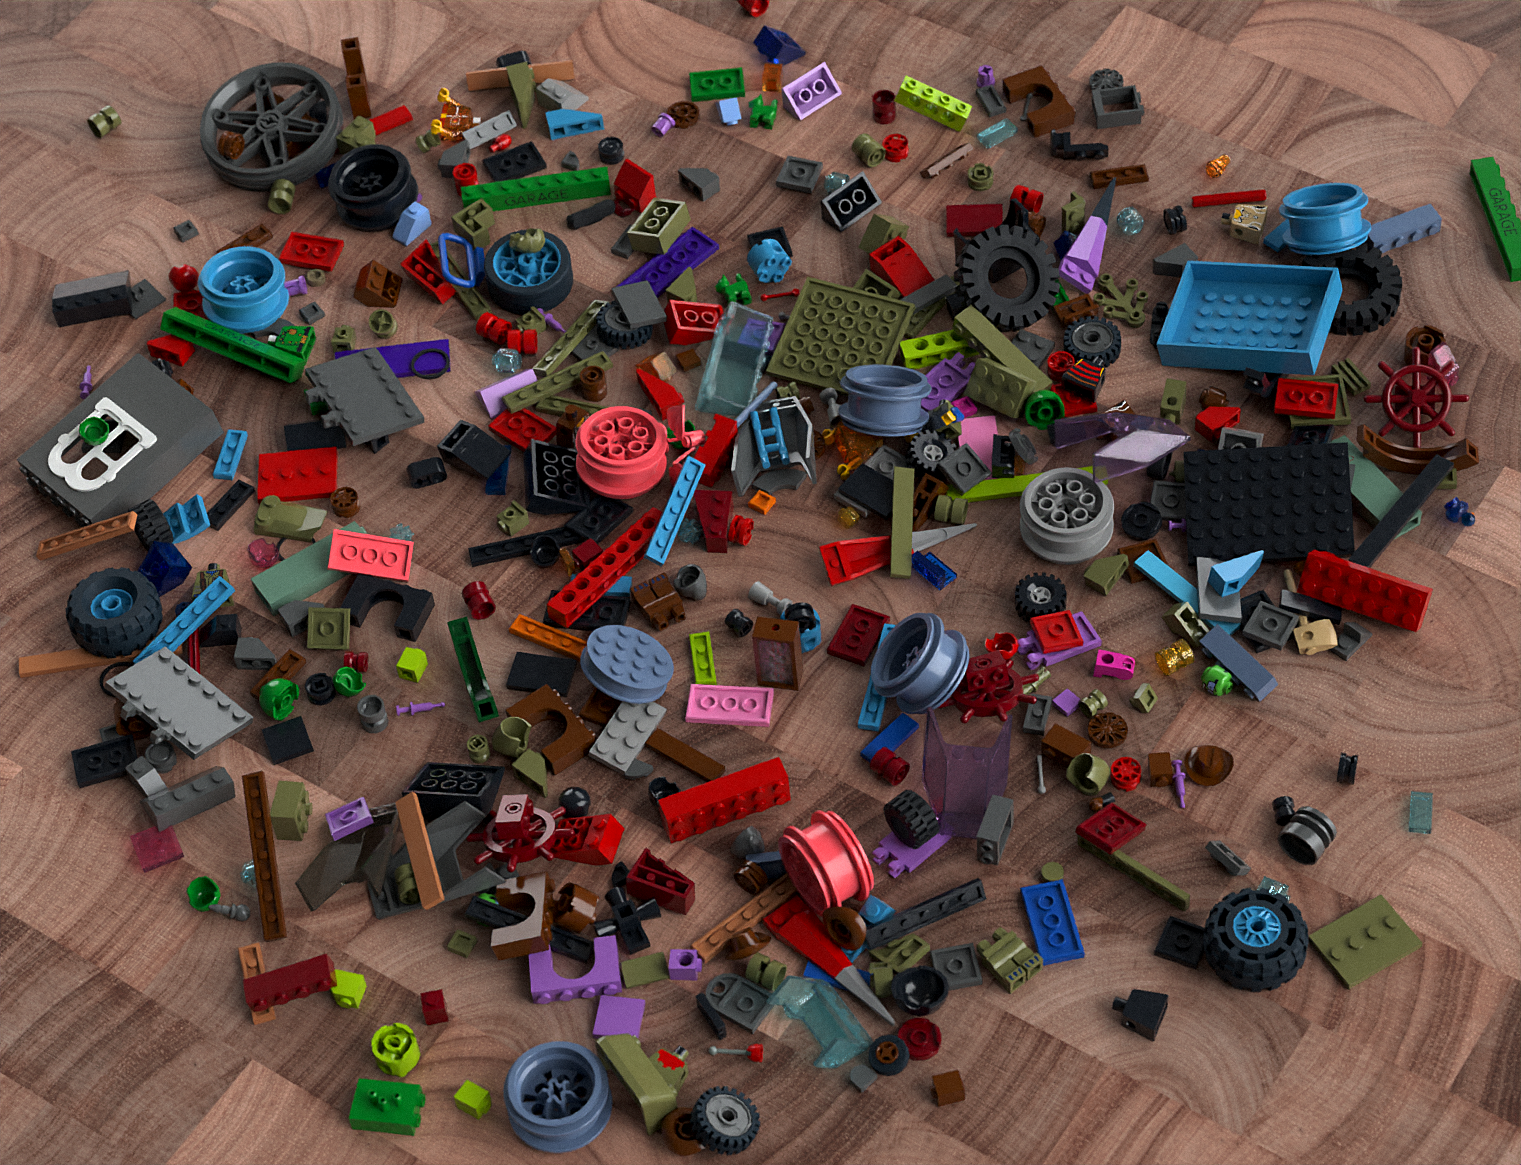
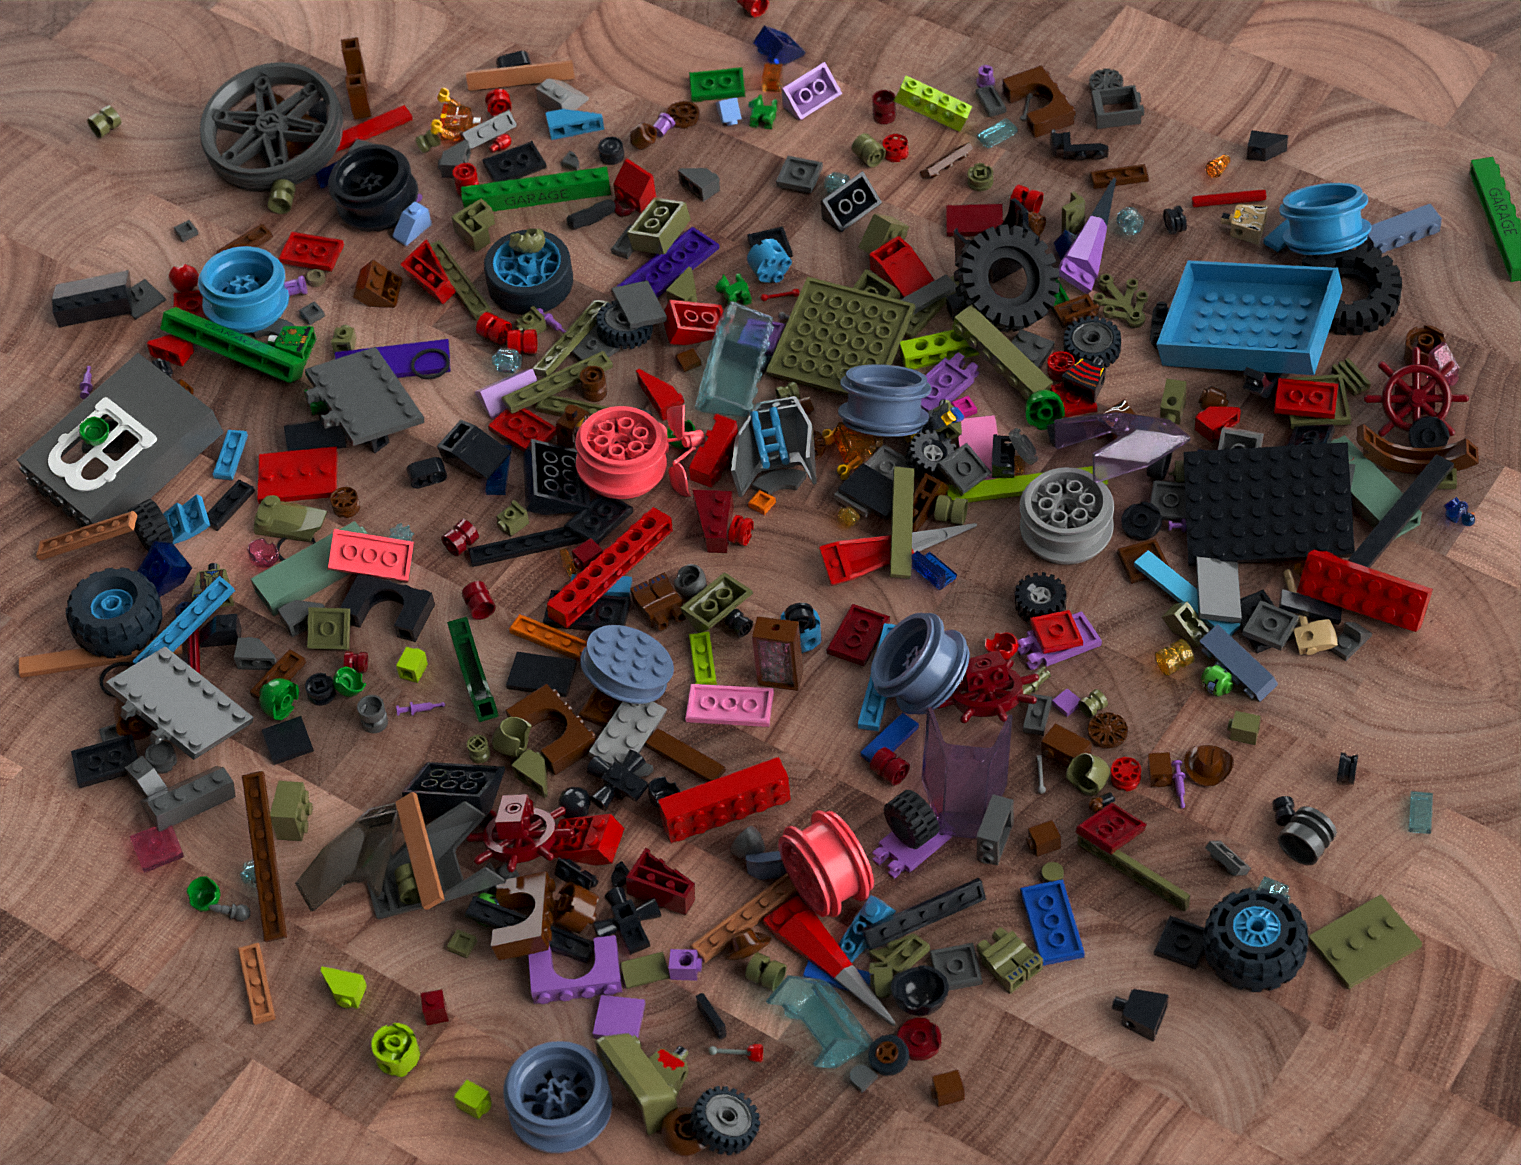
reddish brown wheel [218,131,245,160] -> none
dark red brick [243,953,338,1012] -> none
medium lavender tile [325,797,374,841] -> none
olive brick [336,116,376,155] -> none
green piece [348,1078,426,1136] -> none
olive wheel [369,309,398,339] -> none
blue bar [438,233,485,288] -> none
olive slope [506,62,536,129] -> none
black hair [530,535,560,568] -> none
clear orange slope [635,351,677,382] -> none
dark azure plate [643,456,705,567] -> none
clear light blue gear [677,518,702,544] -> none
dark grey tile [706,973,778,1034] -> none
reddish brown wheel [733,860,768,895] -> none
sand blue bar [735,381,778,428] -> none
light grey piece [748,581,793,616] -> none
light grey piece [820,388,844,428] -> none
reddish brown hat [822,907,866,951] -> none
olive brick [964,358,1037,418] -> none
olive slope [1084,554,1129,596] -> none
dark pink leg [1093,649,1135,680] -> none
olive tile [1129,683,1158,713] -> none
dark grey slope [1153,243,1198,278] -> none
dark azure slope [1208,550,1264,597] -> none
none -> dark red wheel [441,519,479,556]
none -> red wheel [485,89,512,117]
none -> black hinge [555,858,599,891]
none -> black brick [587,749,649,811]
none -> reddish brown head [630,123,657,150]
none -> olive slope [681,572,753,633]
none -> reddish brown brick [1026,820,1061,857]
none -> olive brick [1227,711,1261,745]
none -> black slope [1247,130,1289,161]
none -> black tile [1408,416,1449,448]

